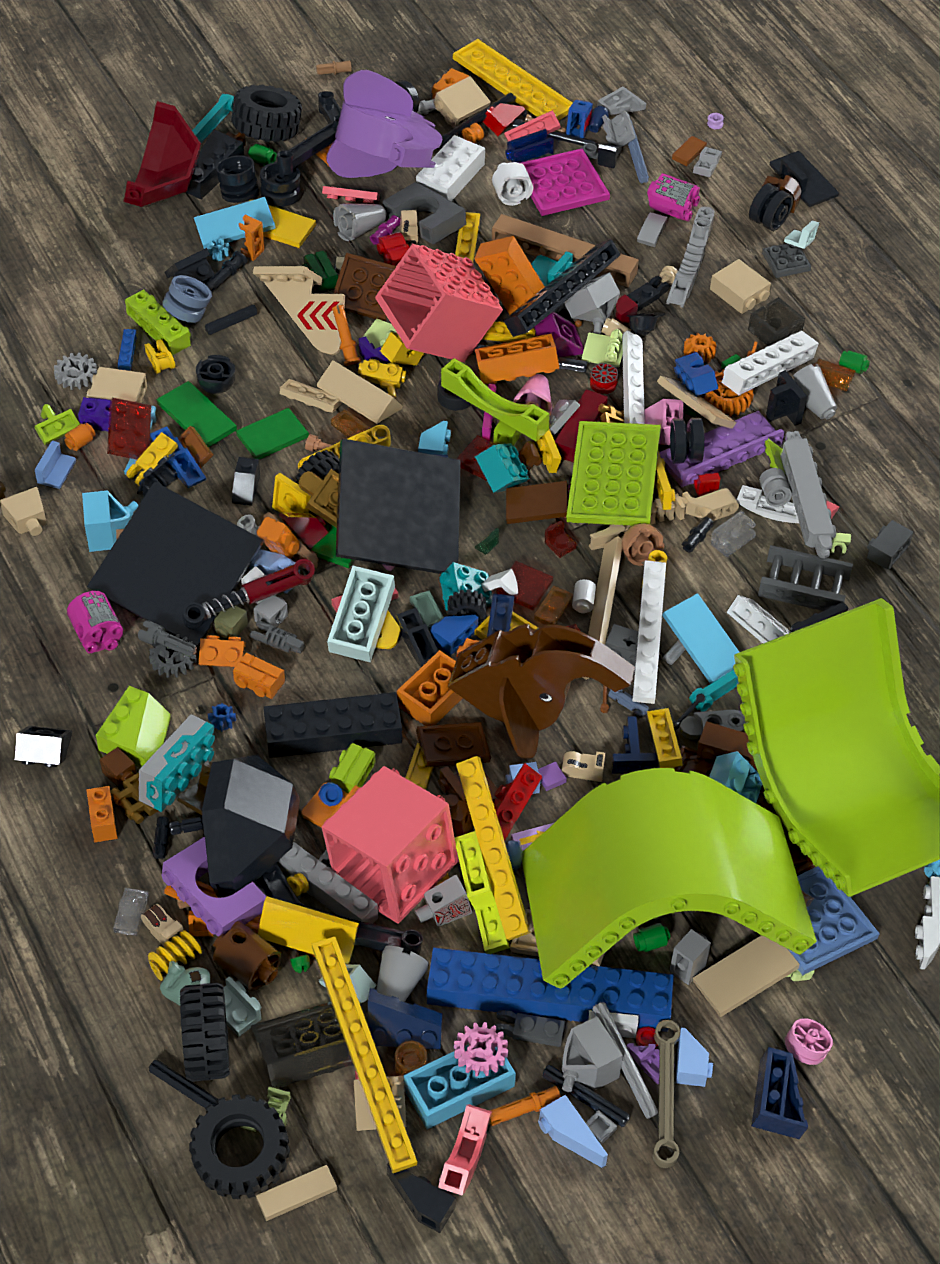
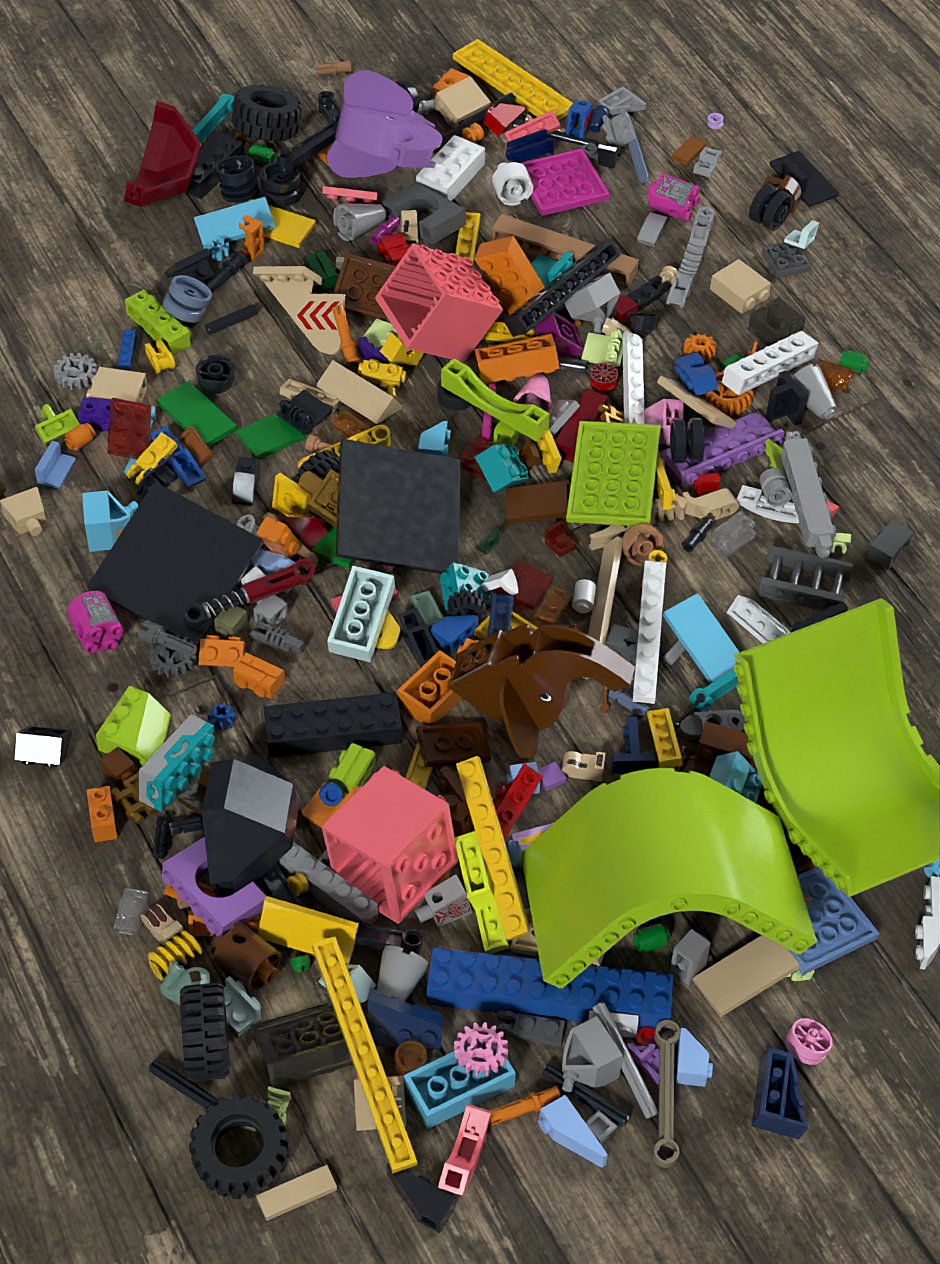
none -> black hinge [276,389,332,436]

